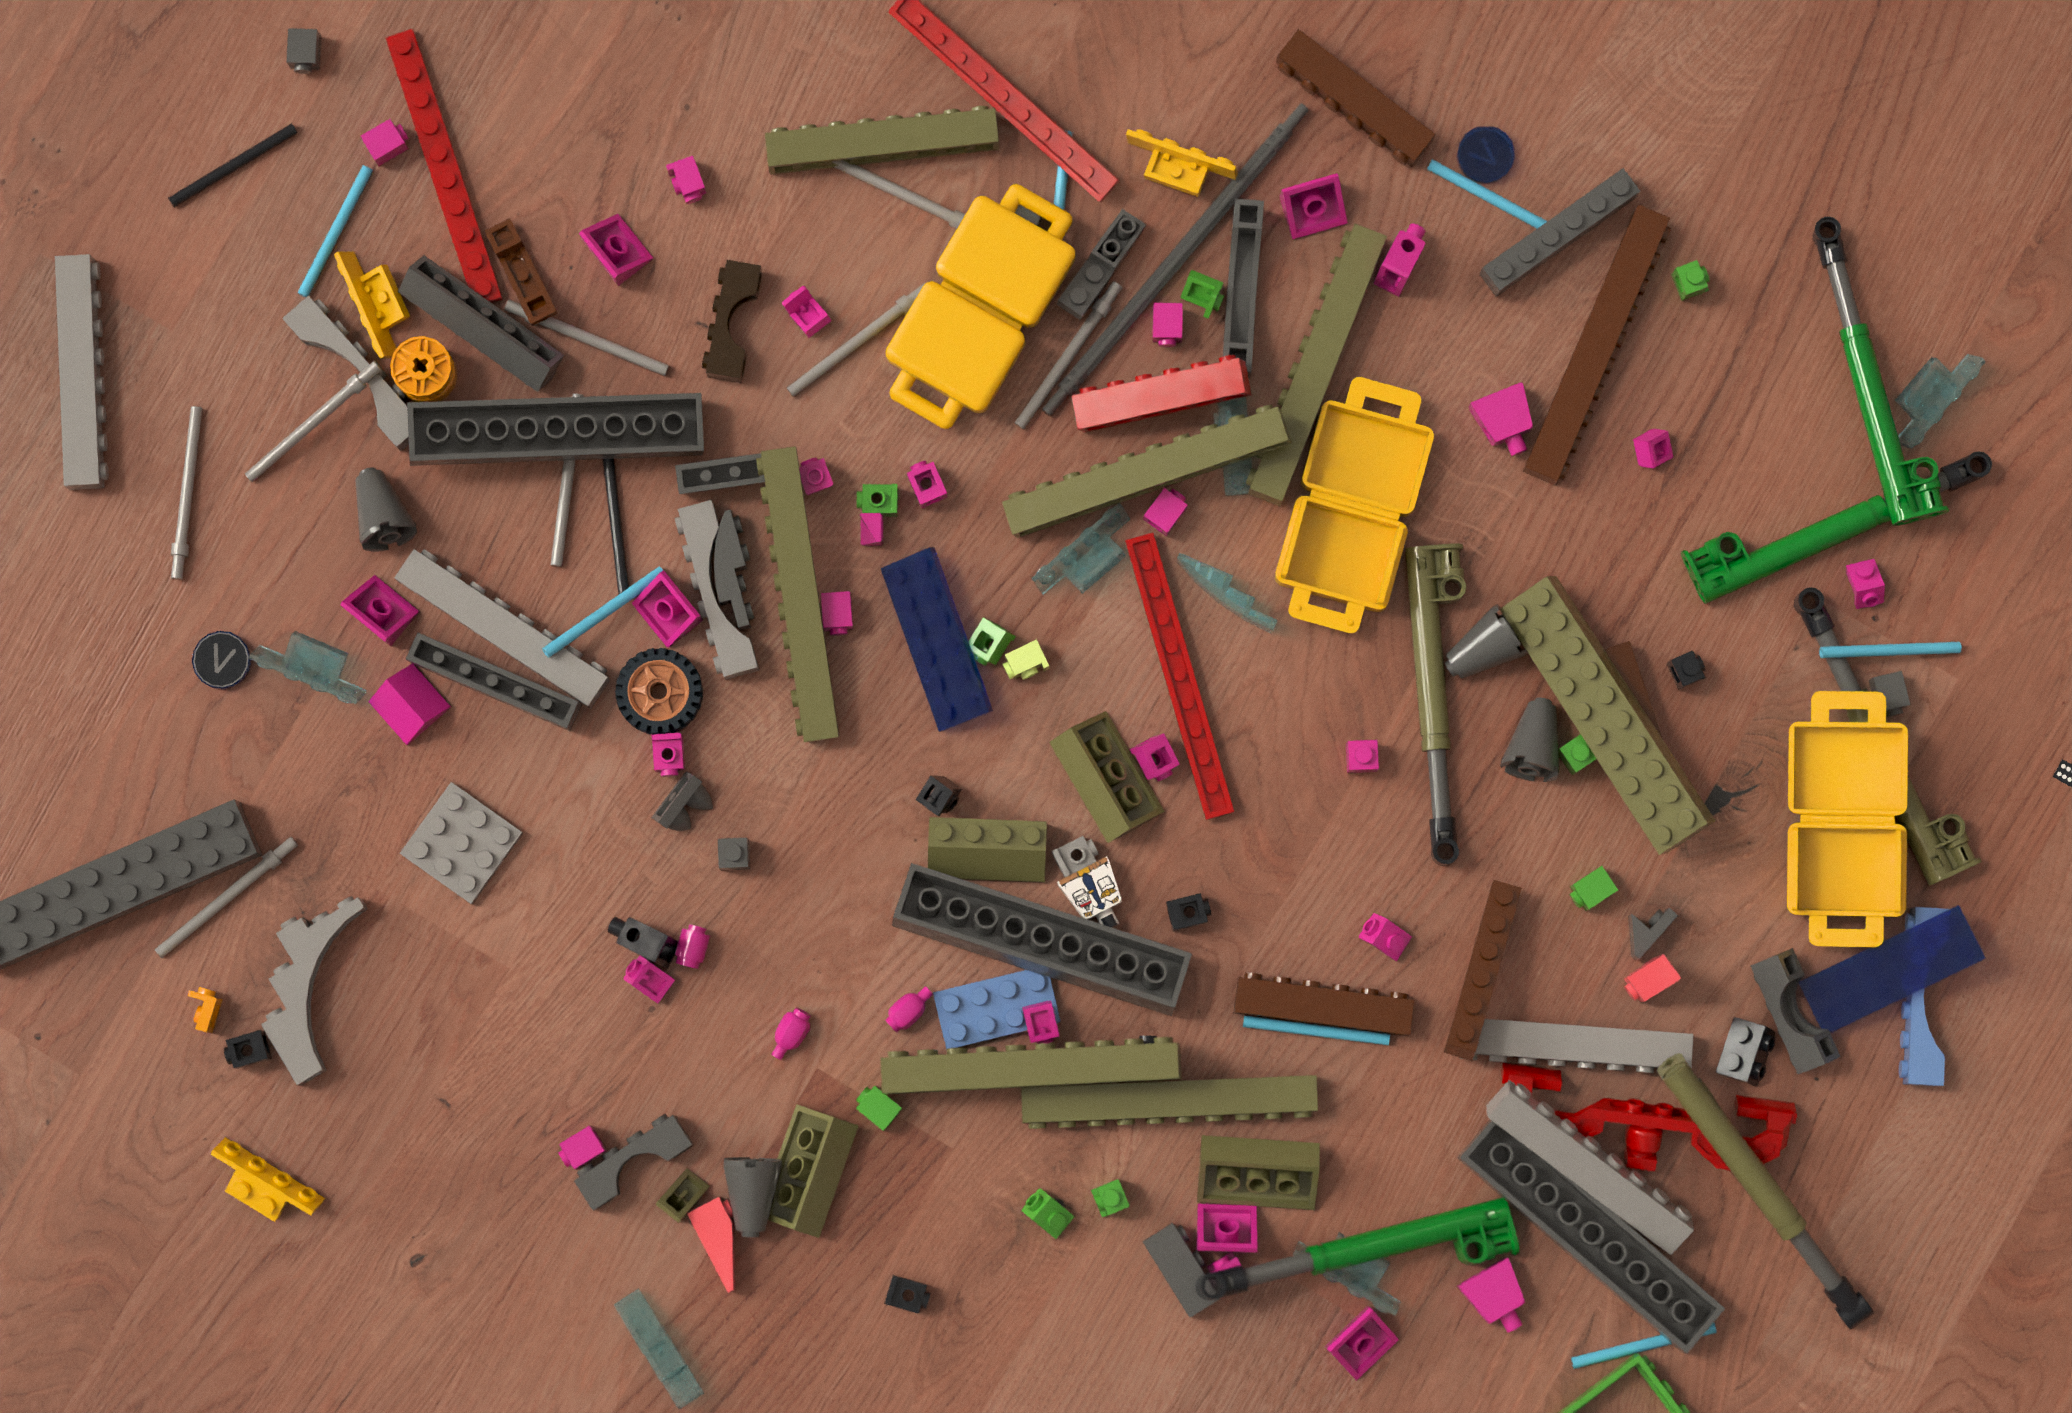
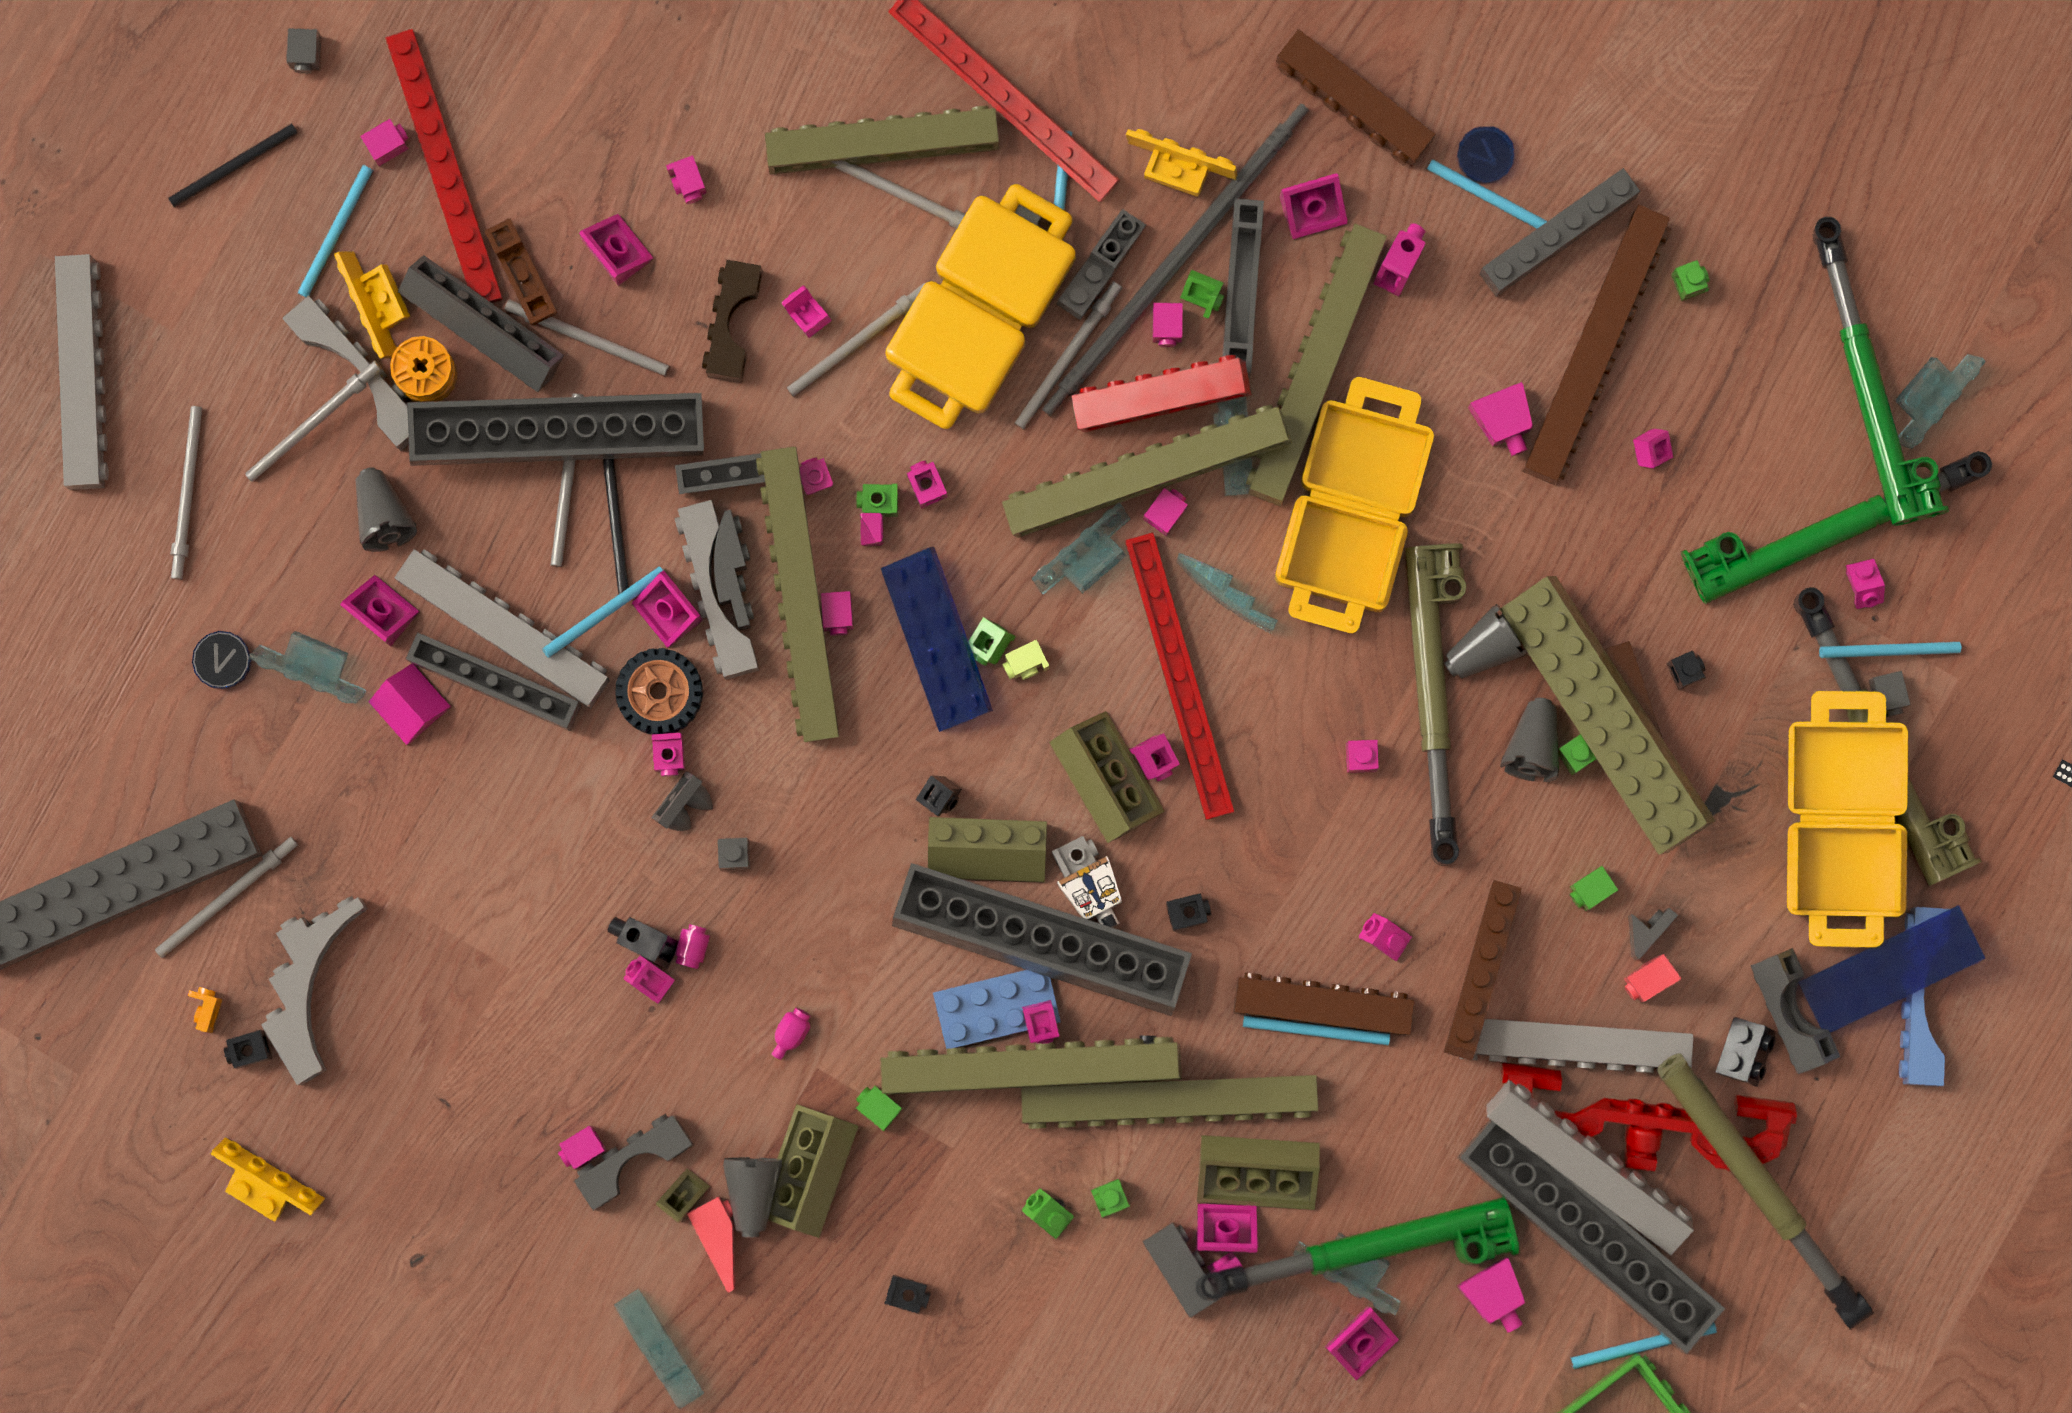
light grey plate [400,782,523,904] -> none
dark pink plant [885,986,933,1033] -> none

